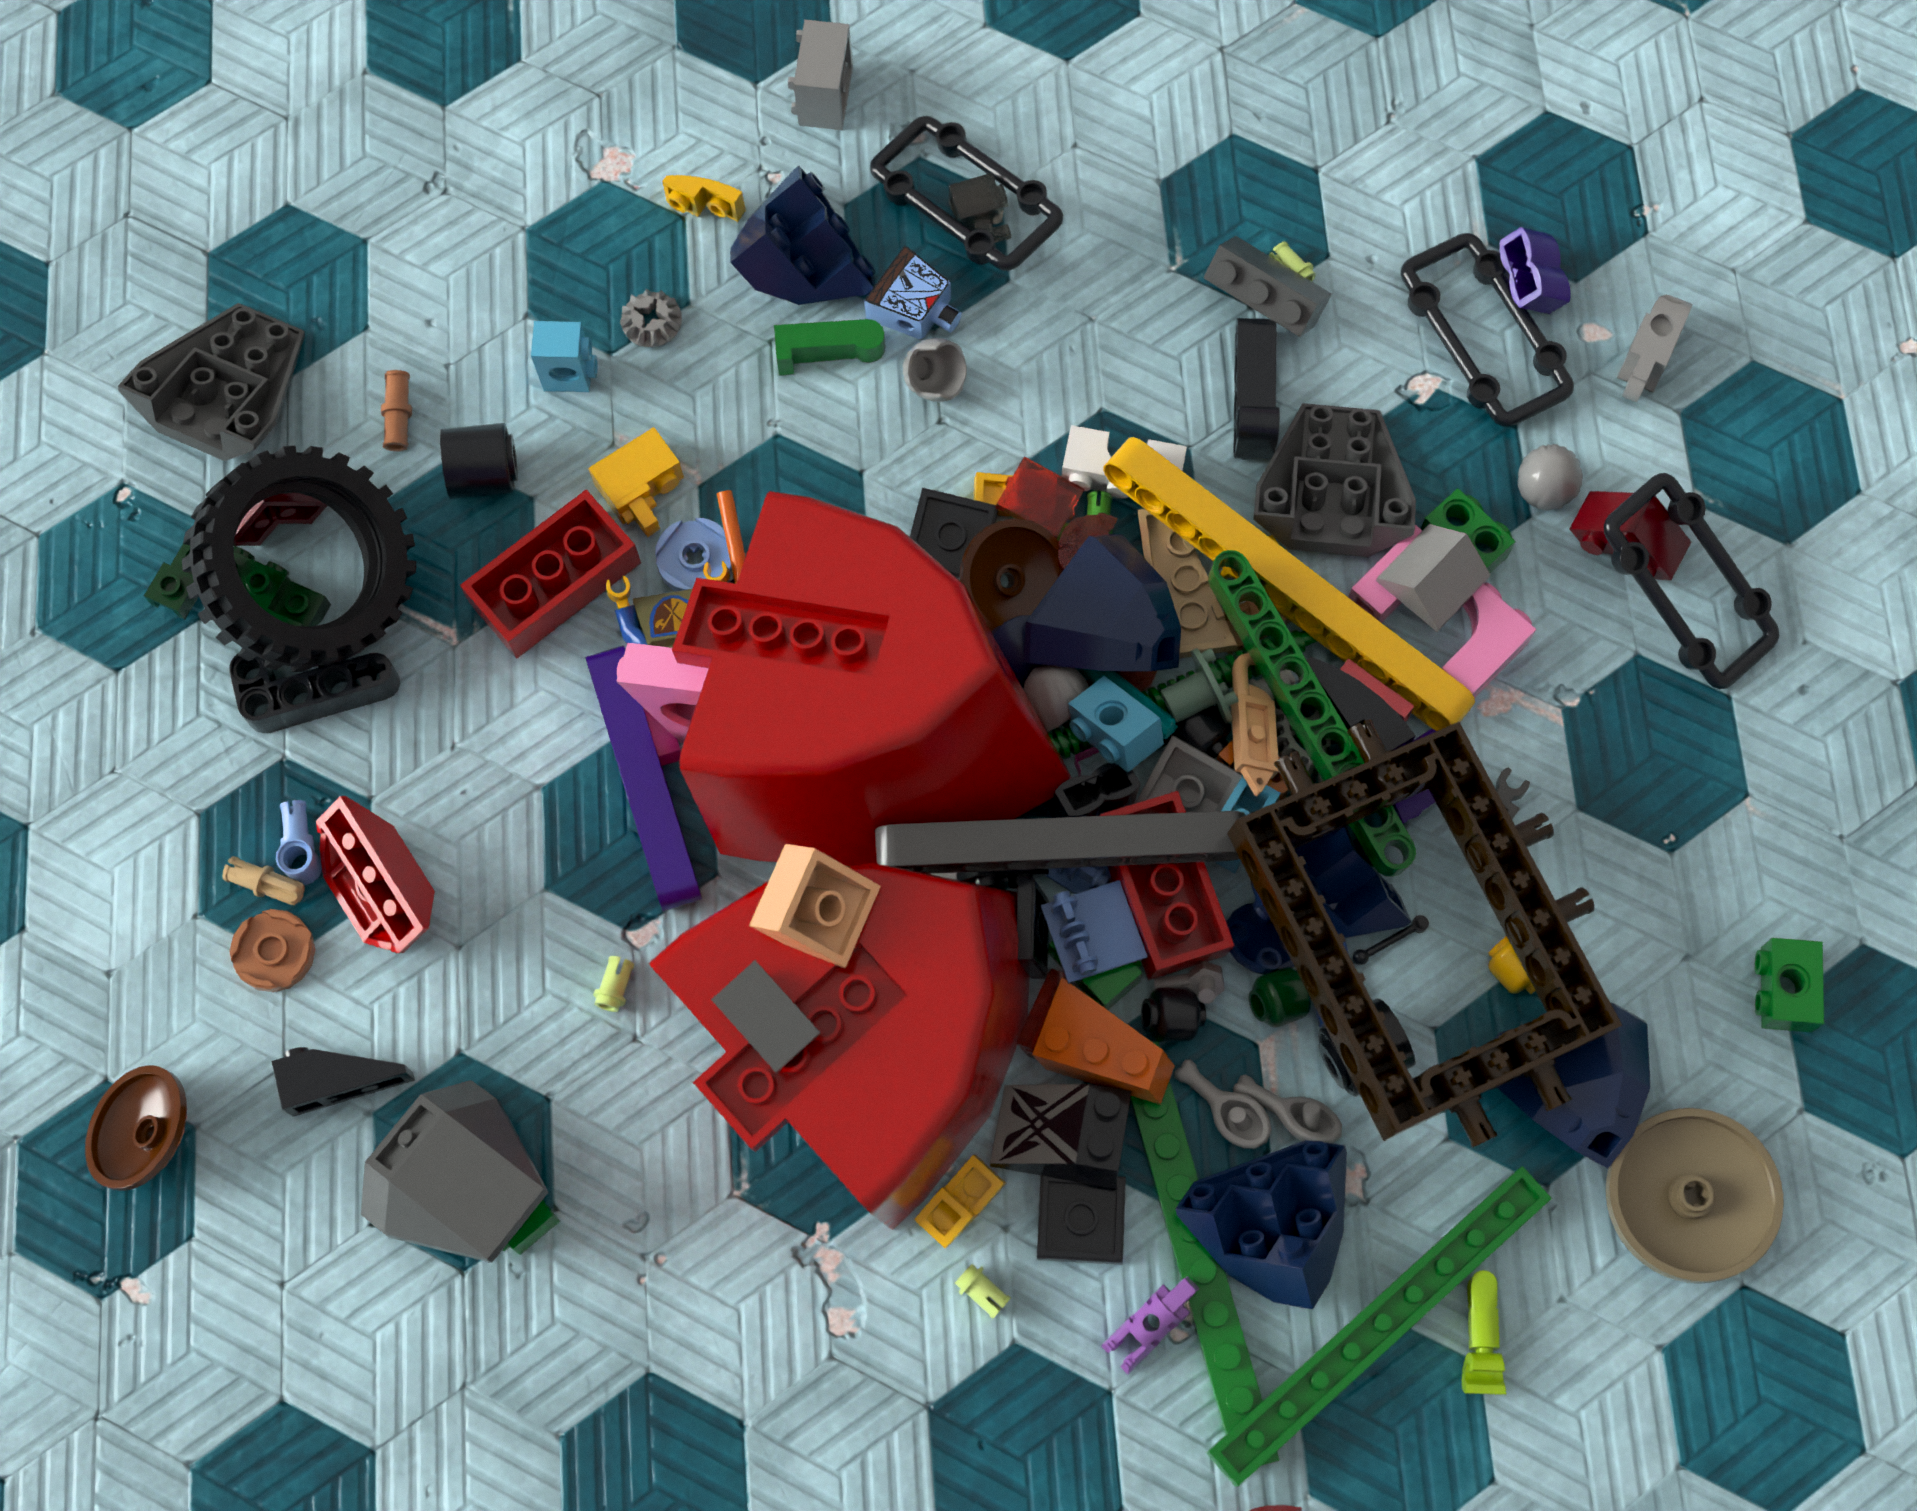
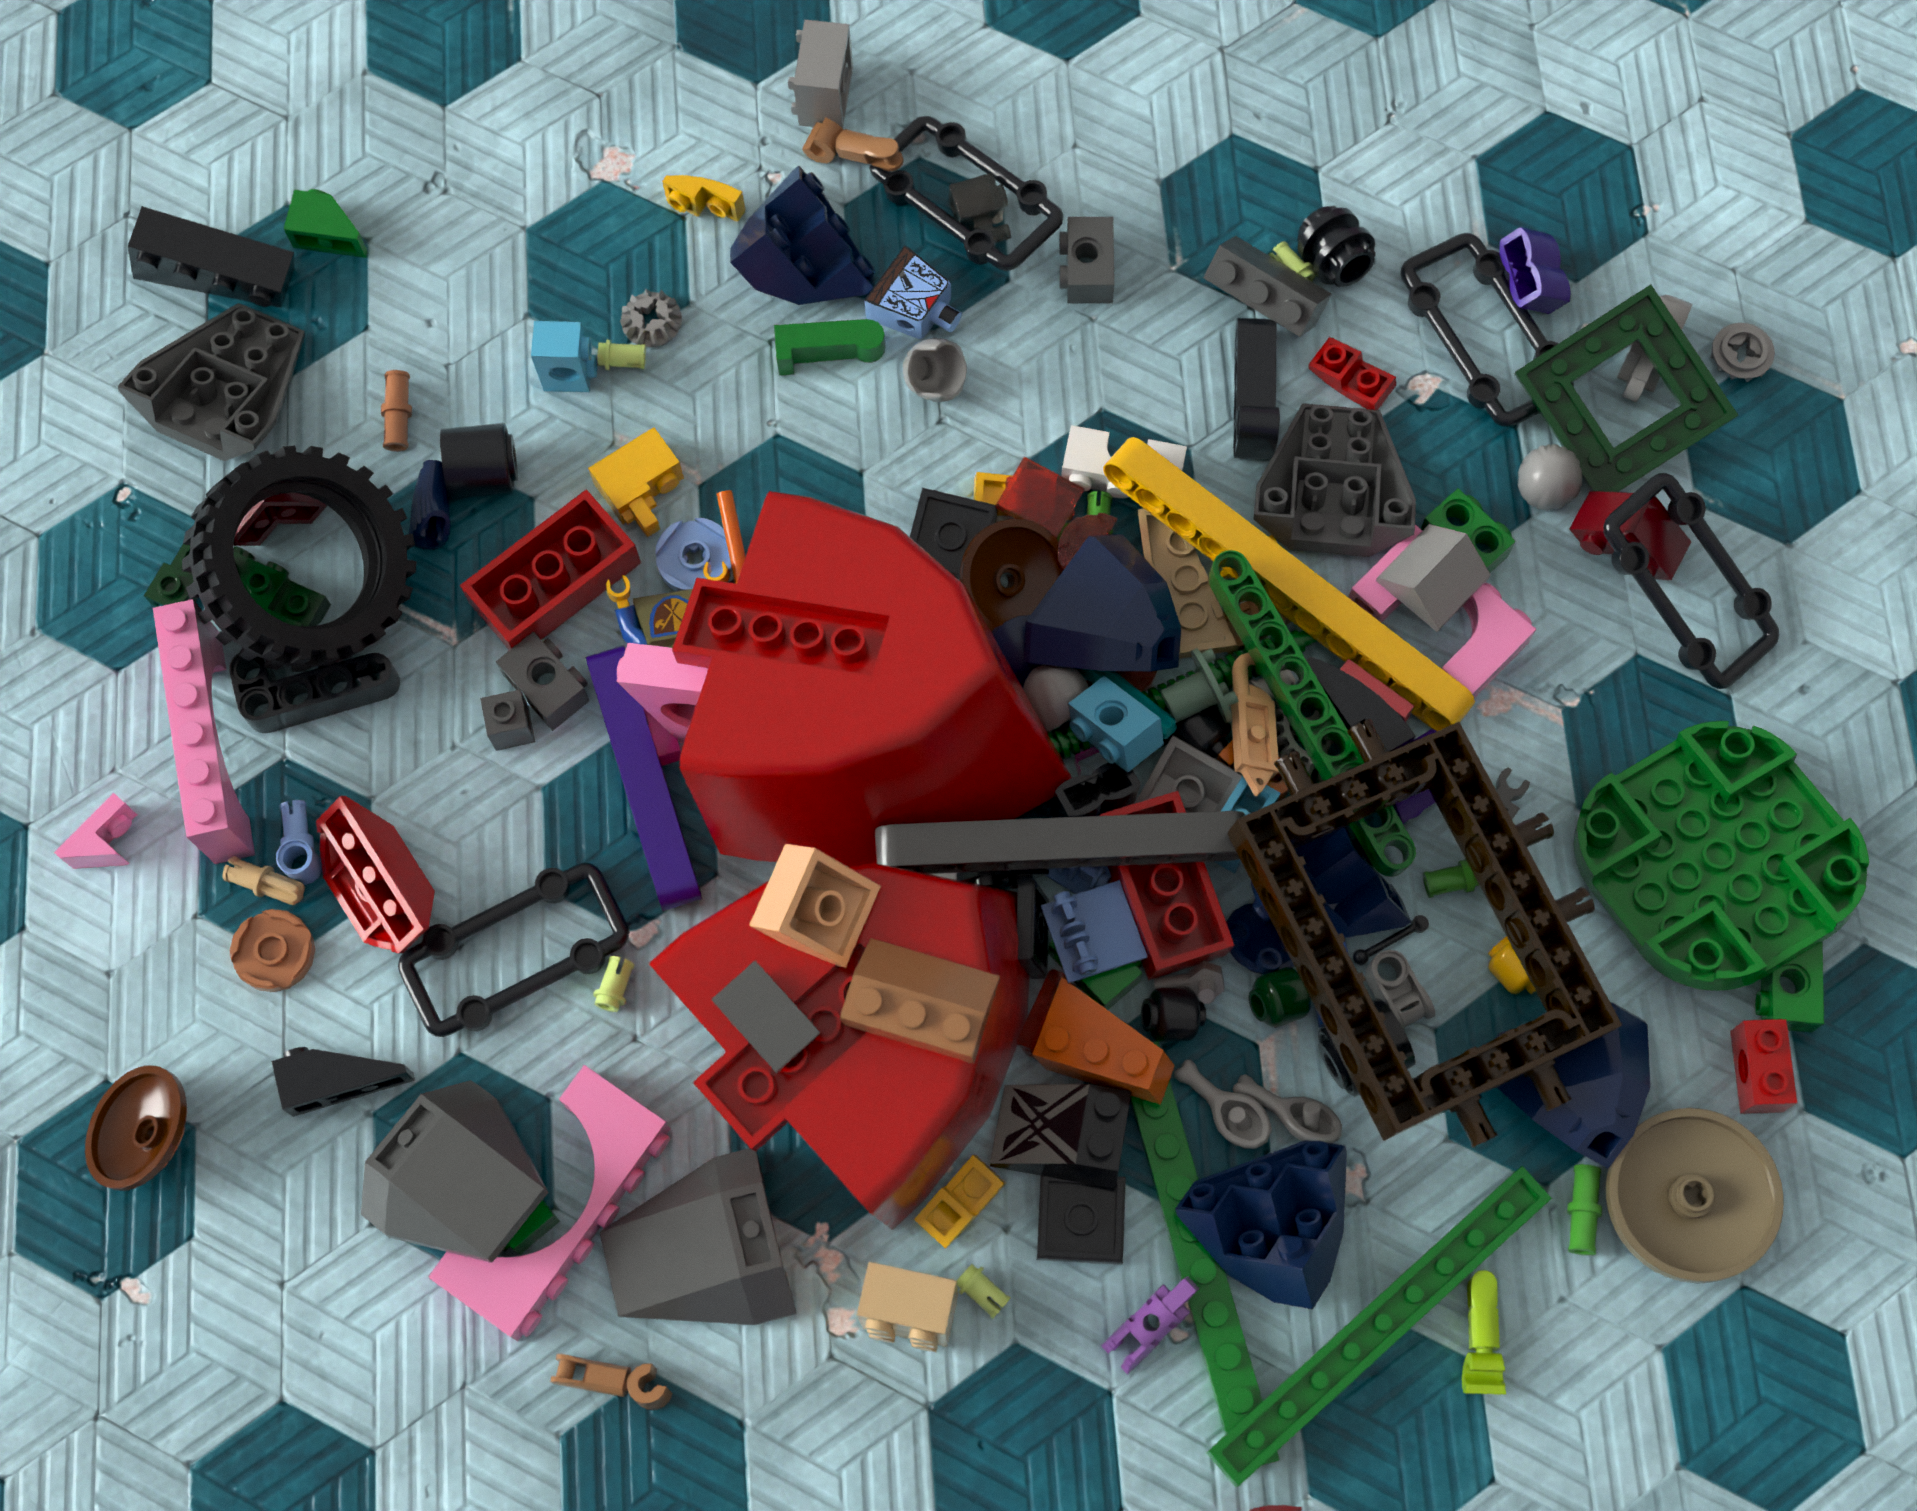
none -> bright pink slope [54,793,137,869]
none -> black wedge [128,206,295,308]
none -> bright pink arch [153,599,255,864]
none -> green slope [284,189,368,258]
none -> black bar [398,863,630,1037]
none -> dark blue piece [409,460,451,550]
none -> bright pink arch [428,1065,671,1341]
none -> dark grey brick [480,690,535,751]
none -> dark grey brick [496,632,589,731]
none -> medium nougat piece [550,1354,673,1410]
none -> yellowish green pin [597,339,646,370]
none -> dark grey wedge [599,1148,797,1325]
none -> medium nougat piece [802,117,904,171]
none -> medium nougat slope [840,938,1000,1064]
none -> tan brick [857,1262,958,1352]
none -> dark grey brick [1059,217,1114,303]
none -> black piece [1297,205,1376,287]
none -> red slope [1308,337,1397,410]
none -> light grey piece [1365,950,1436,1029]
none -> bright green pin [1423,859,1480,898]
none -> dark green plate [1514,284,1738,492]
none -> bright green pin [1567,1164,1603,1256]
none -> green plate [1573,721,1869,991]
none -> light grey gear [1711,323,1775,382]
none -> red brick [1730,1019,1797,1114]

